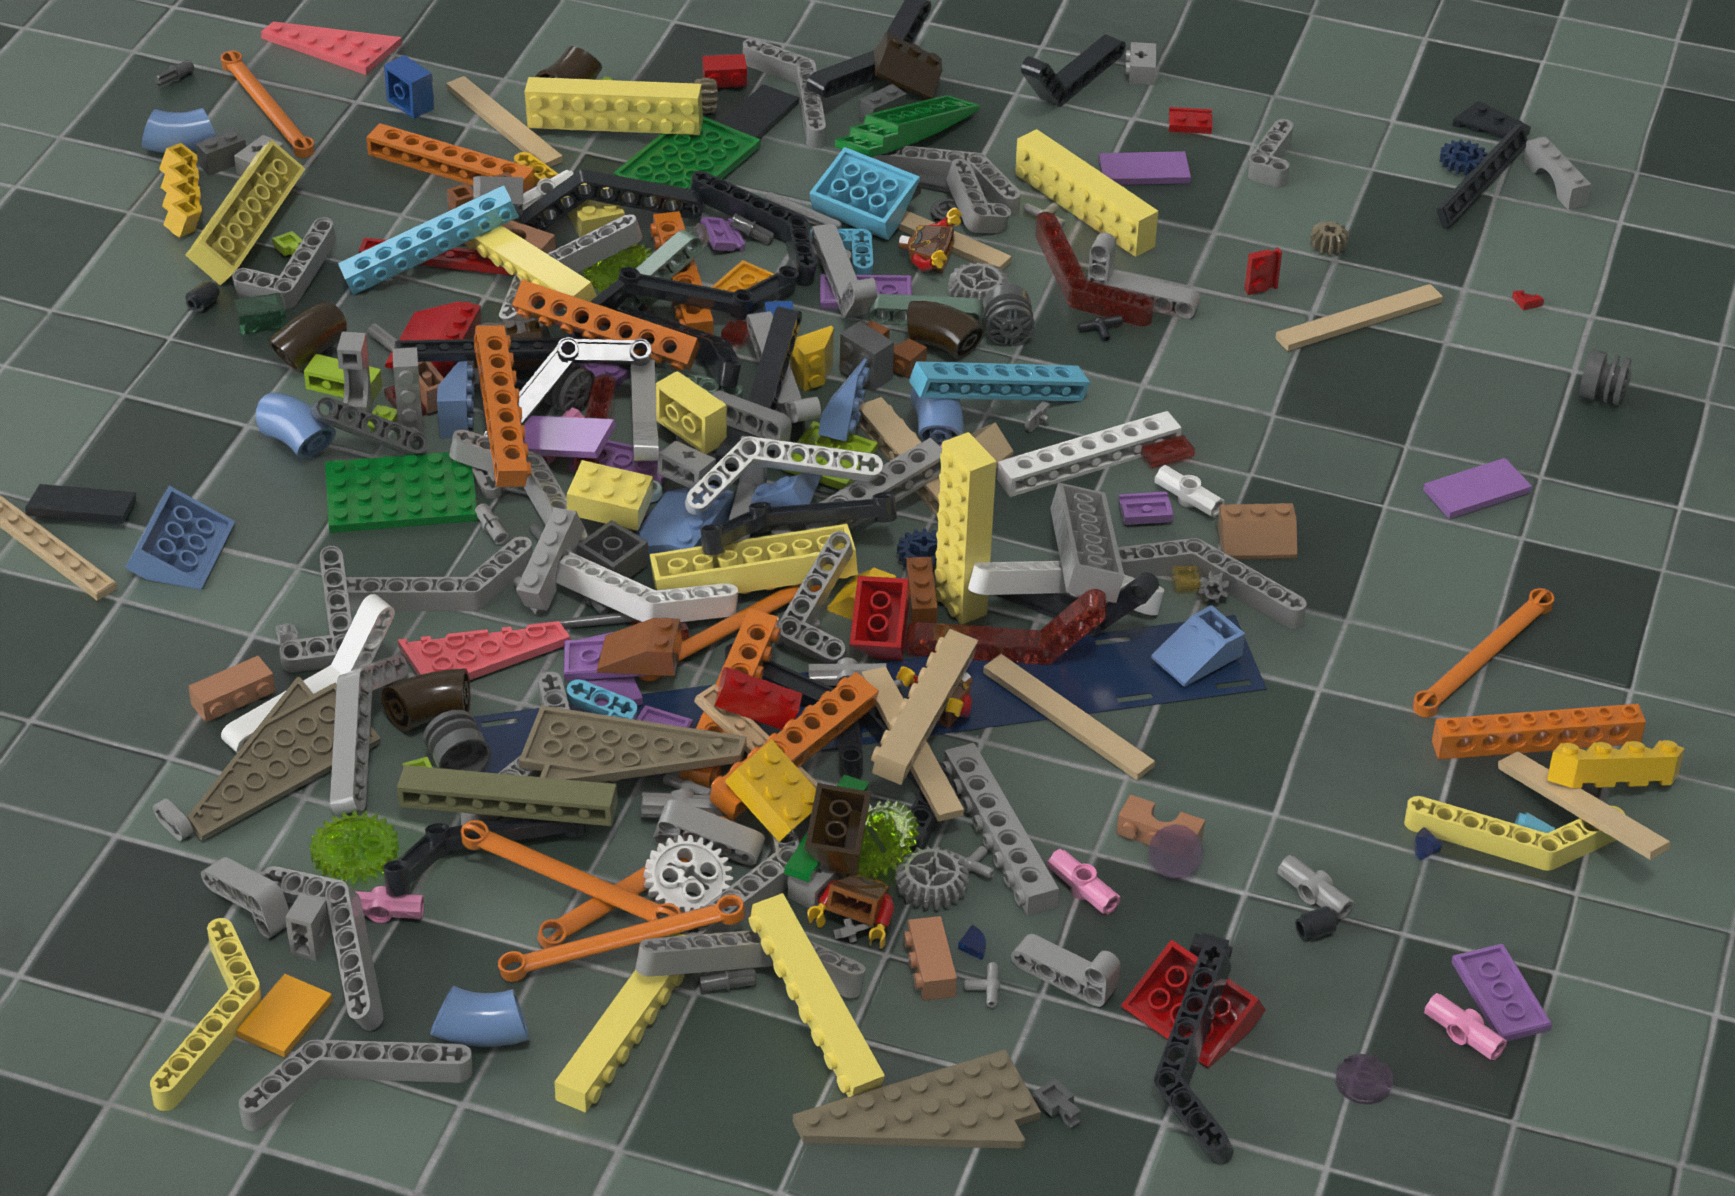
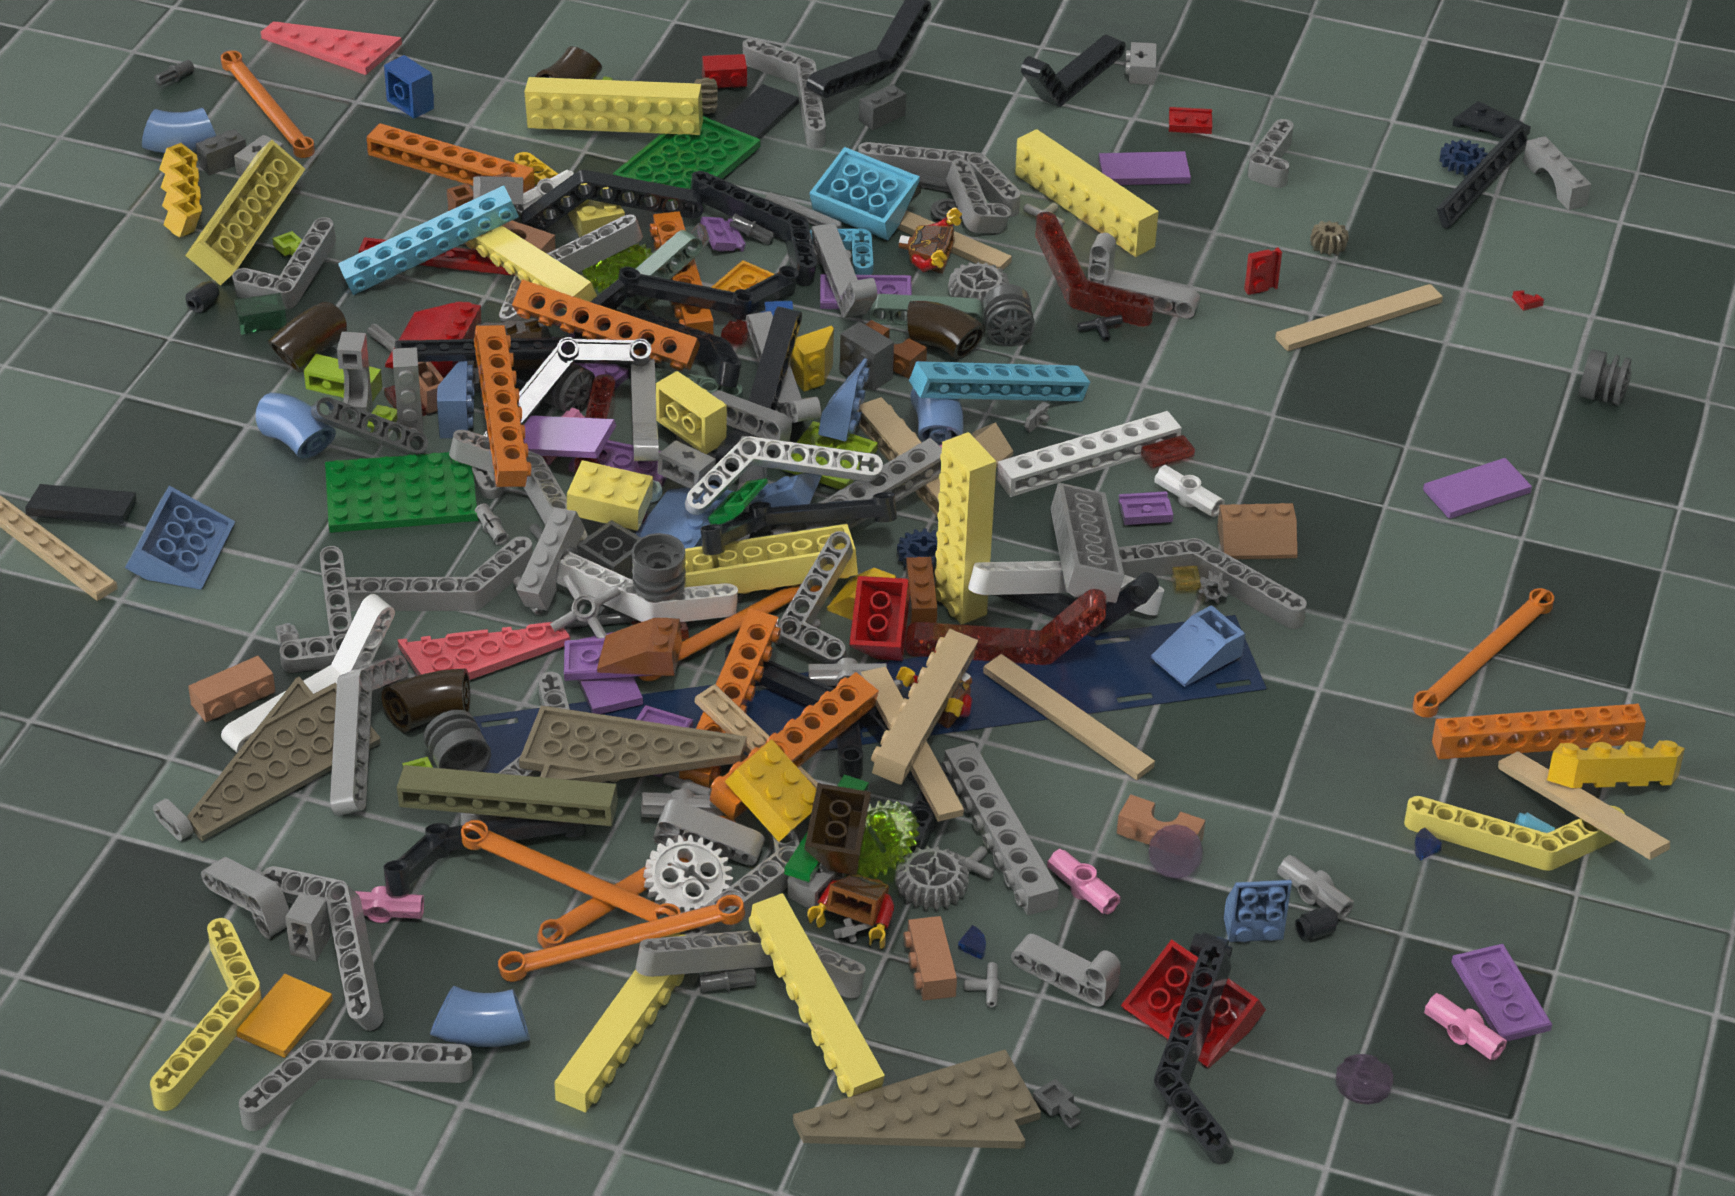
clear neon green gear [309,810,399,883] -> none
tan tile [446,76,563,167] -> none
medium azure beam [567,679,637,720] -> none
red slope [714,667,802,730] -> none
green slope [835,95,980,157] -> none
dark brown slope [874,33,942,100] -> none
none -> light grey bar [550,574,621,638]
none -> dark grey wheel [632,533,686,602]
none -> green slope [708,478,768,524]
none -> medium blue slope [1224,880,1292,942]

